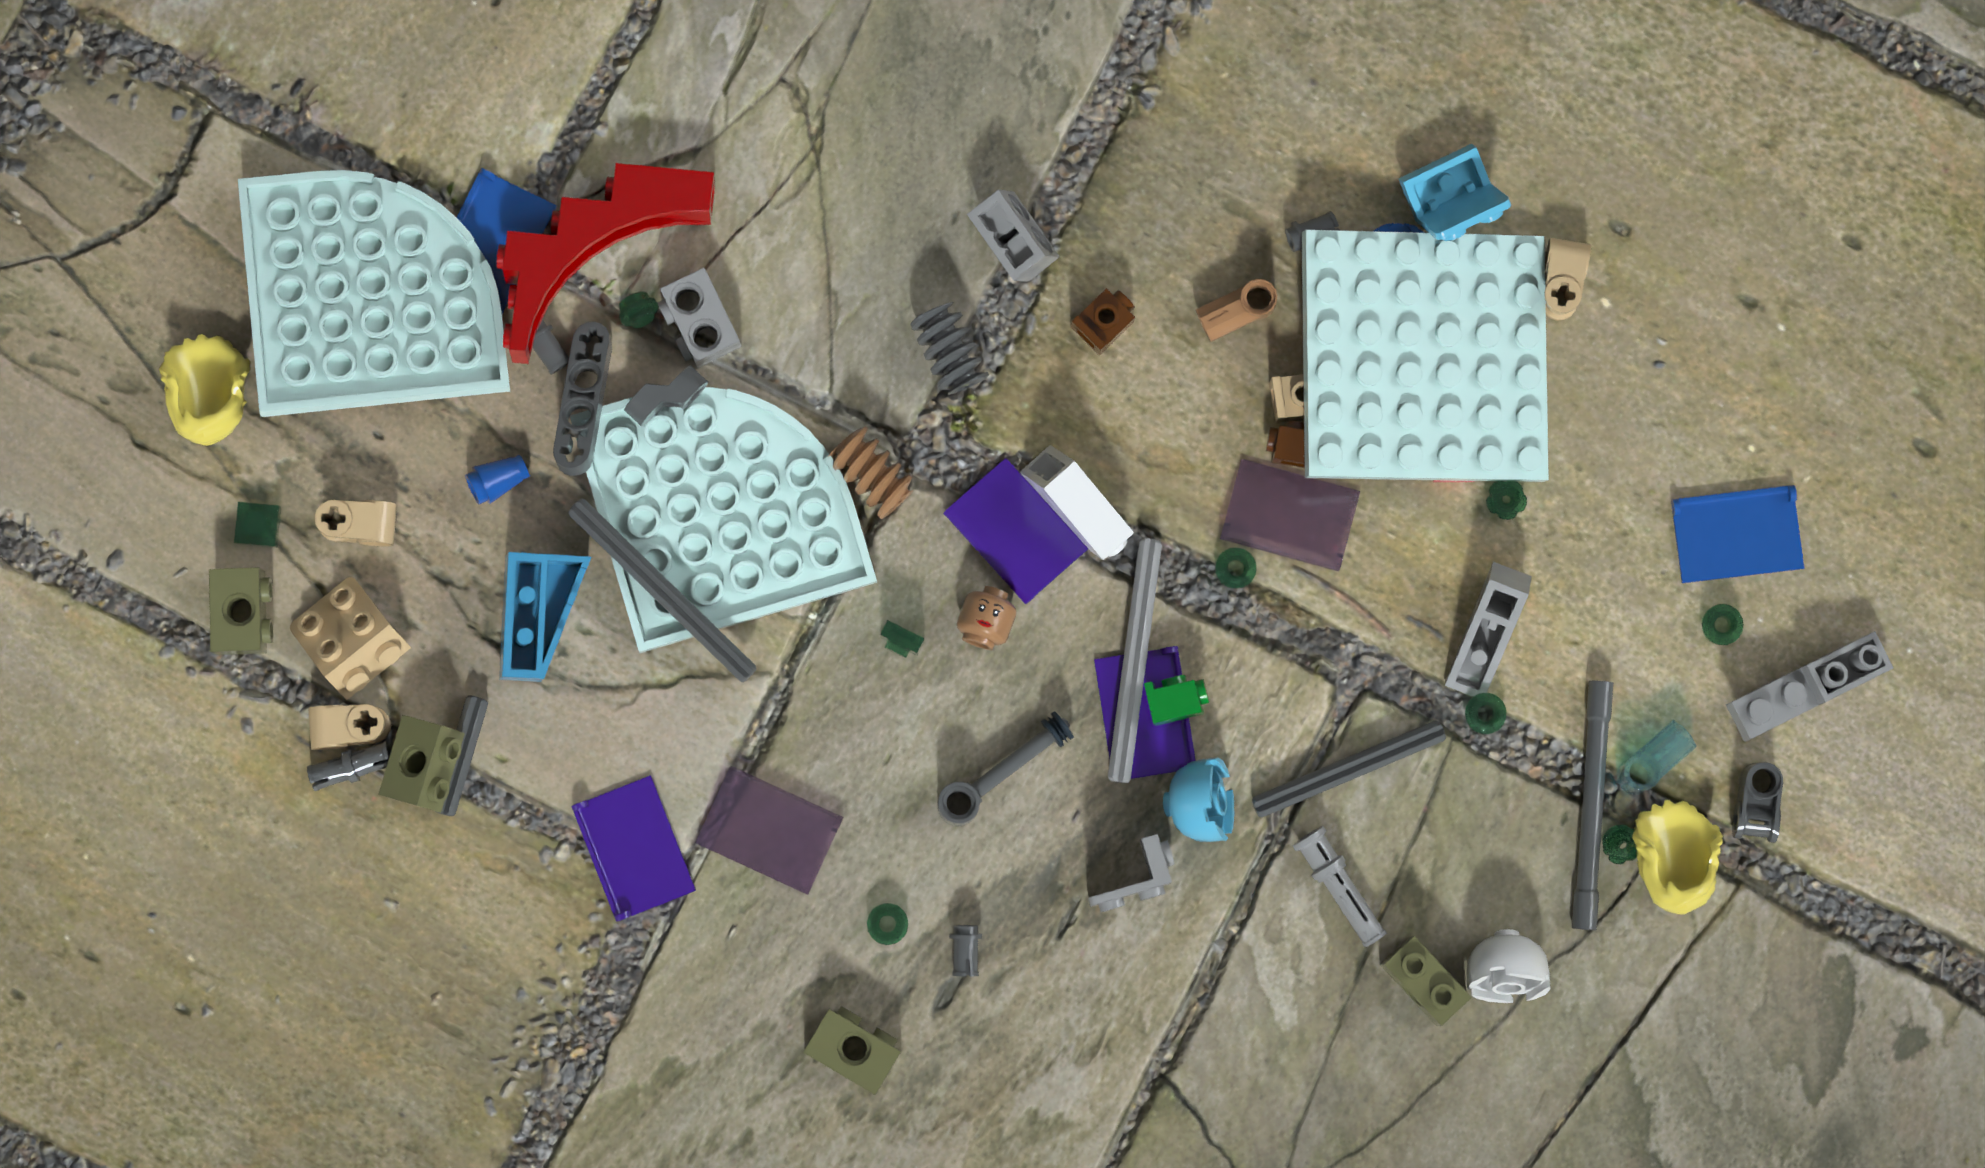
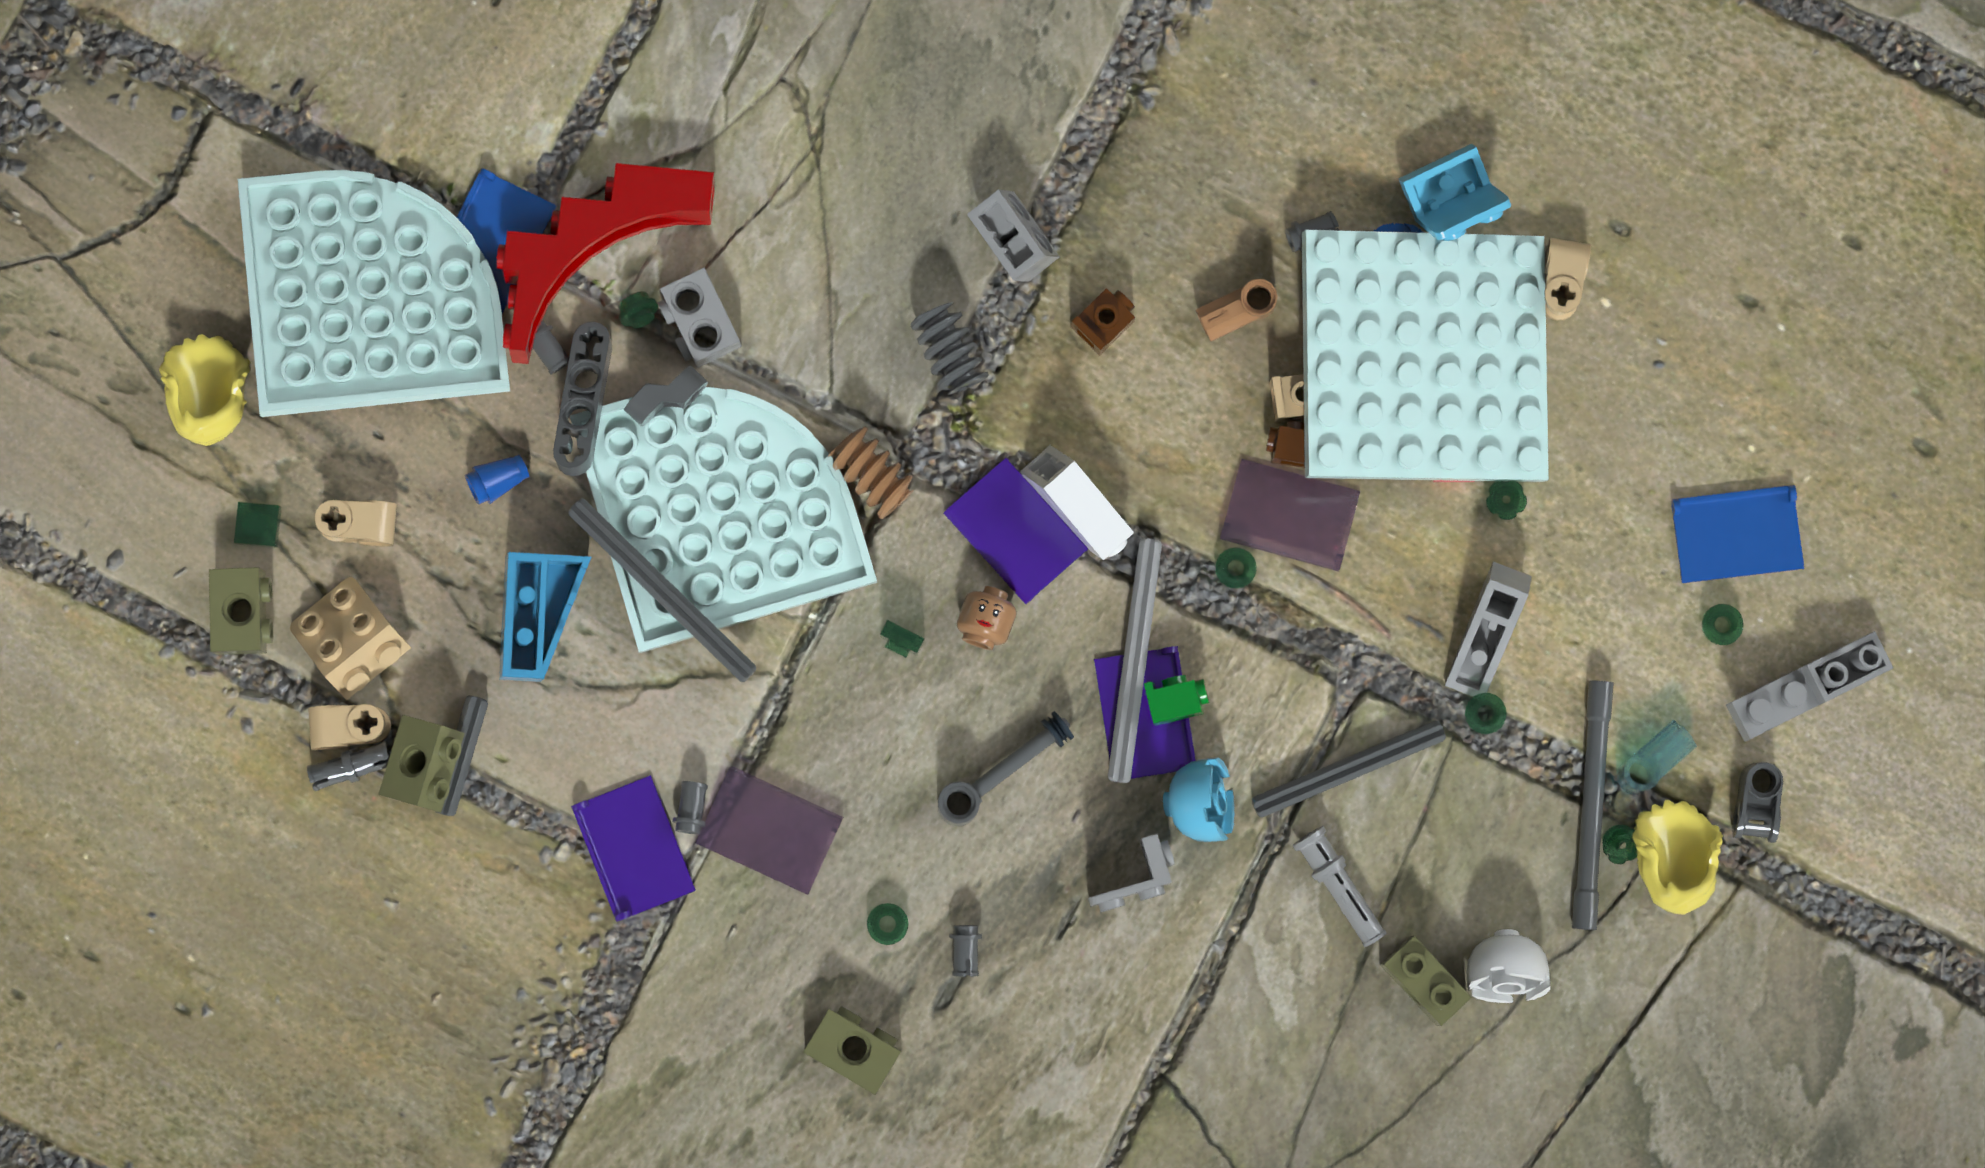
none -> dark grey pin [673,781,708,835]

